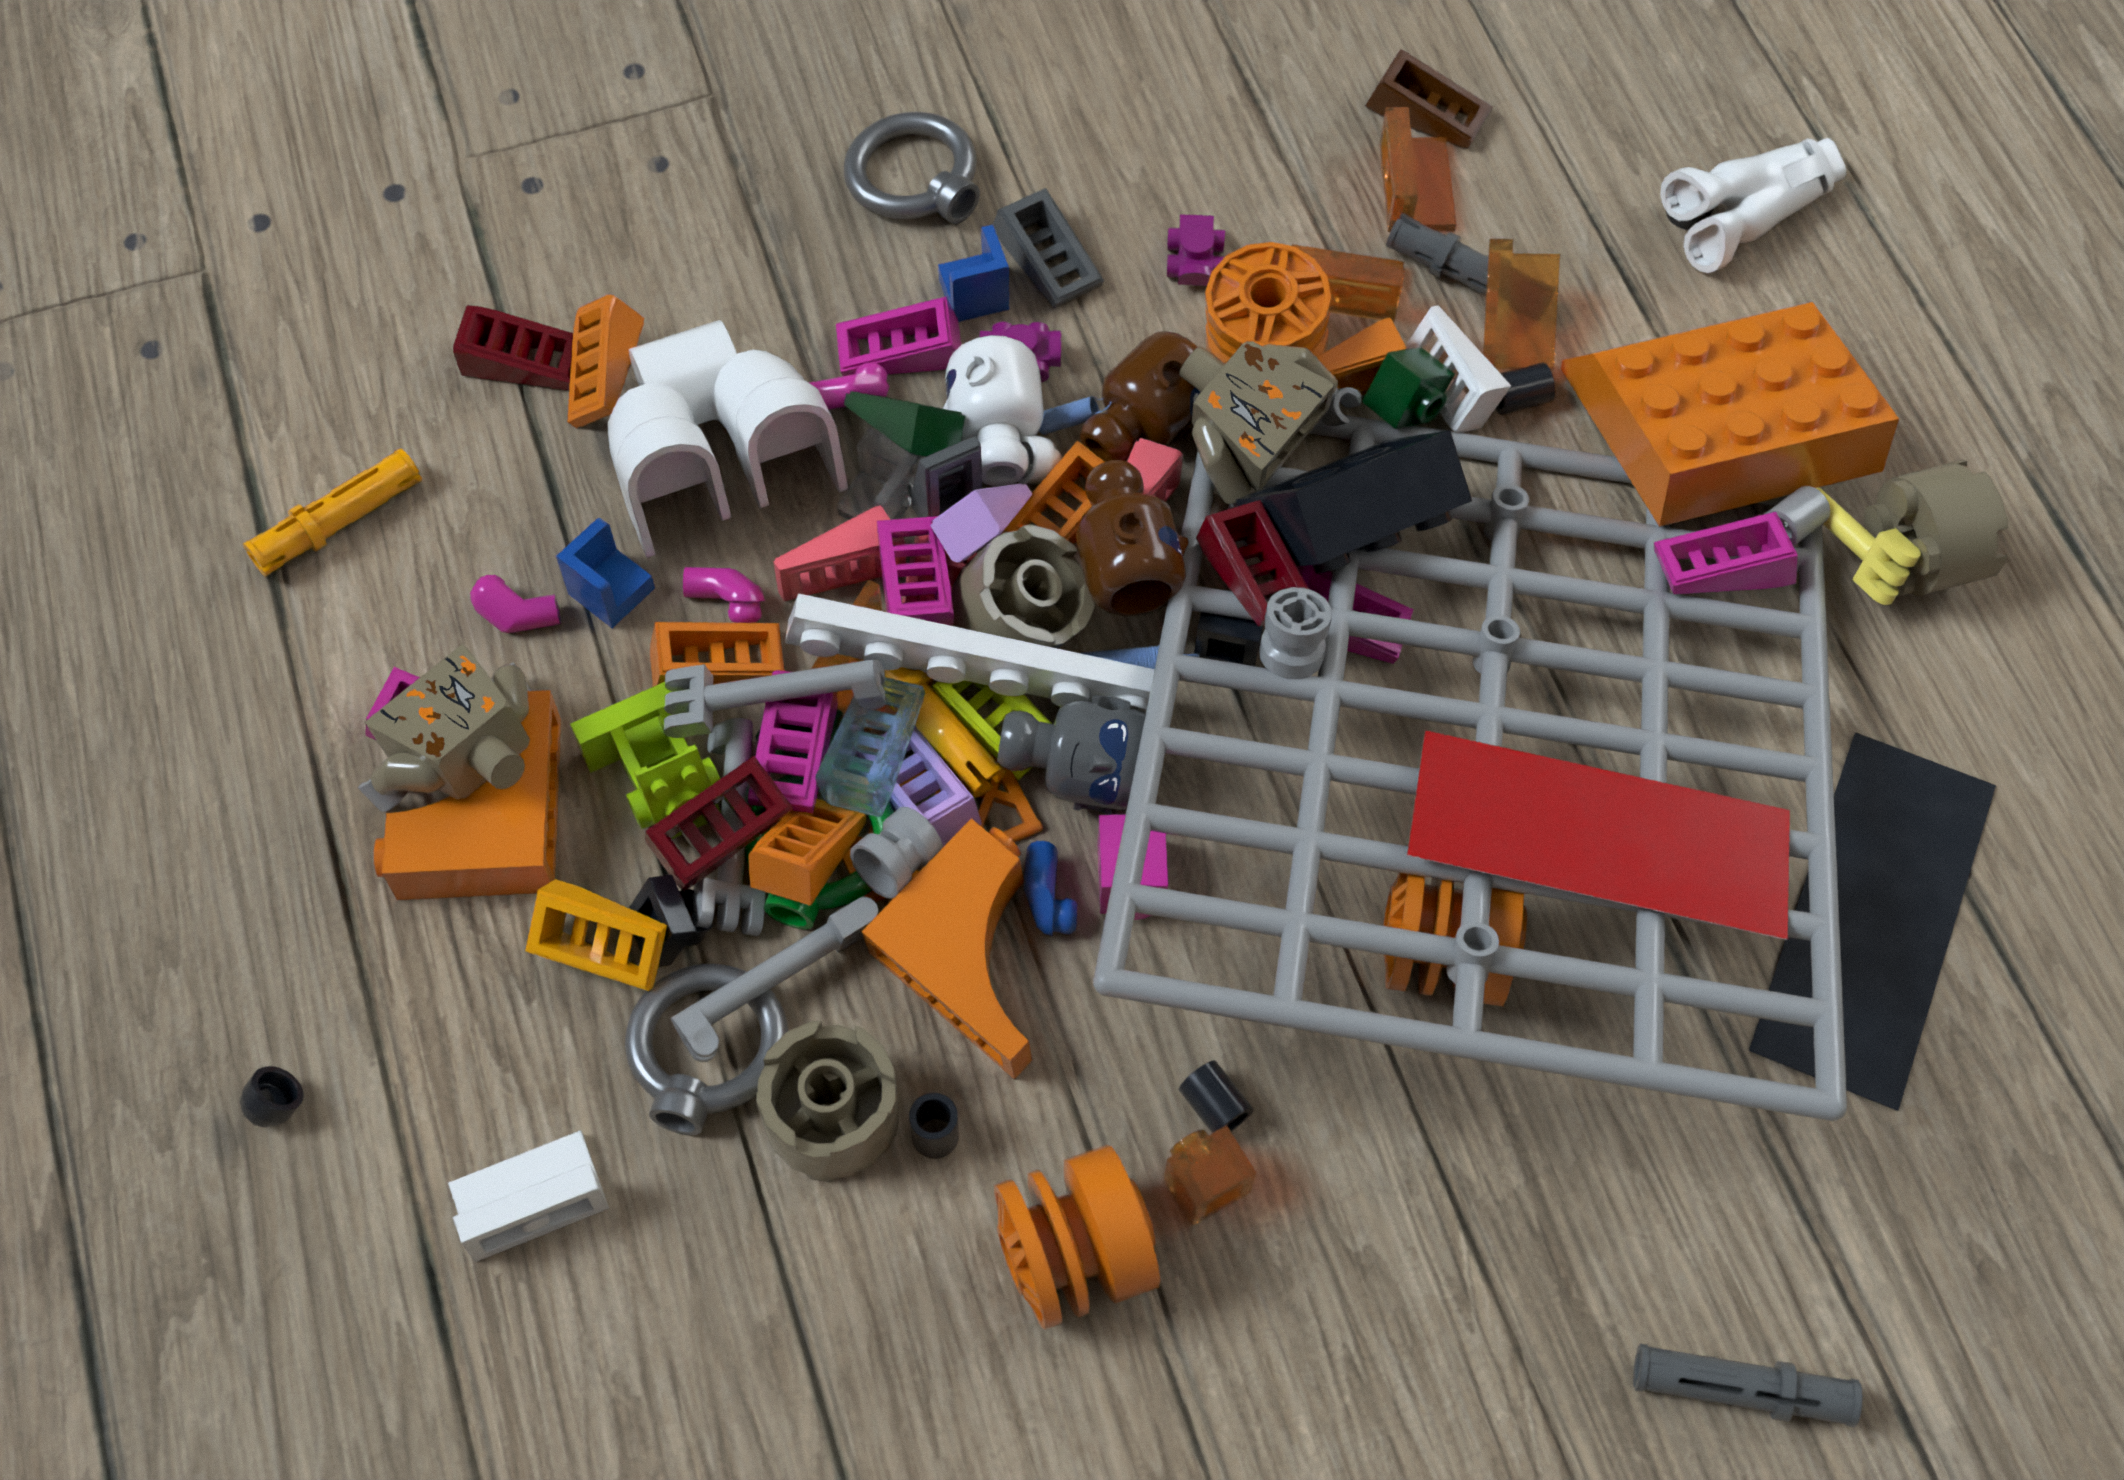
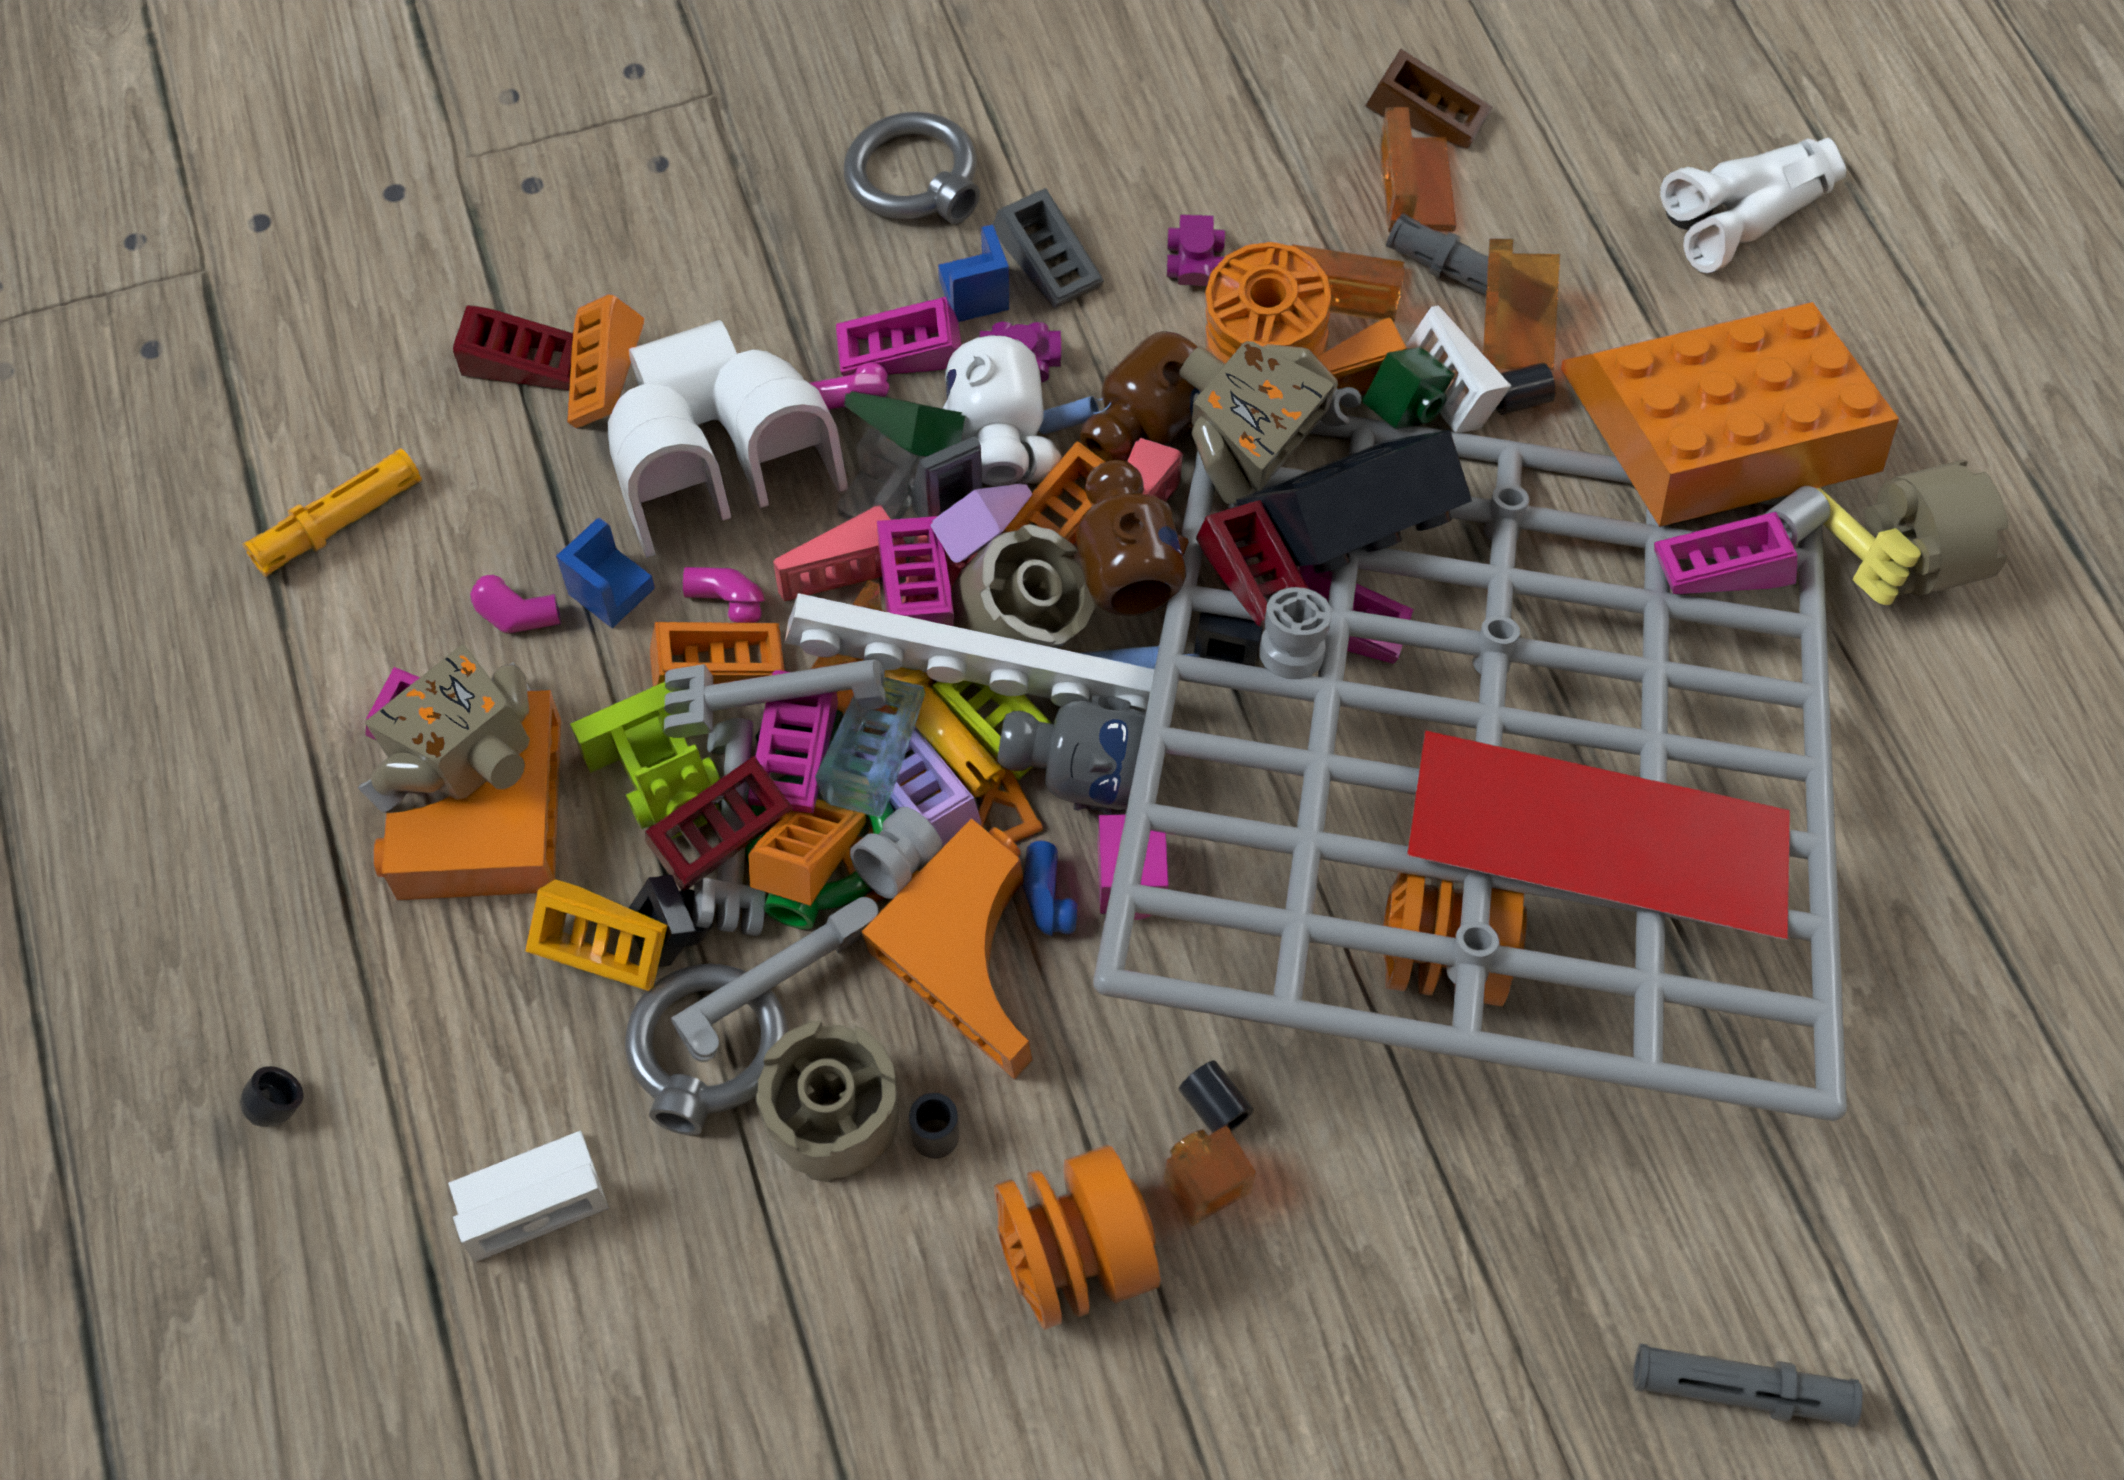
black sticker [1749,732,1996,1111] -> none

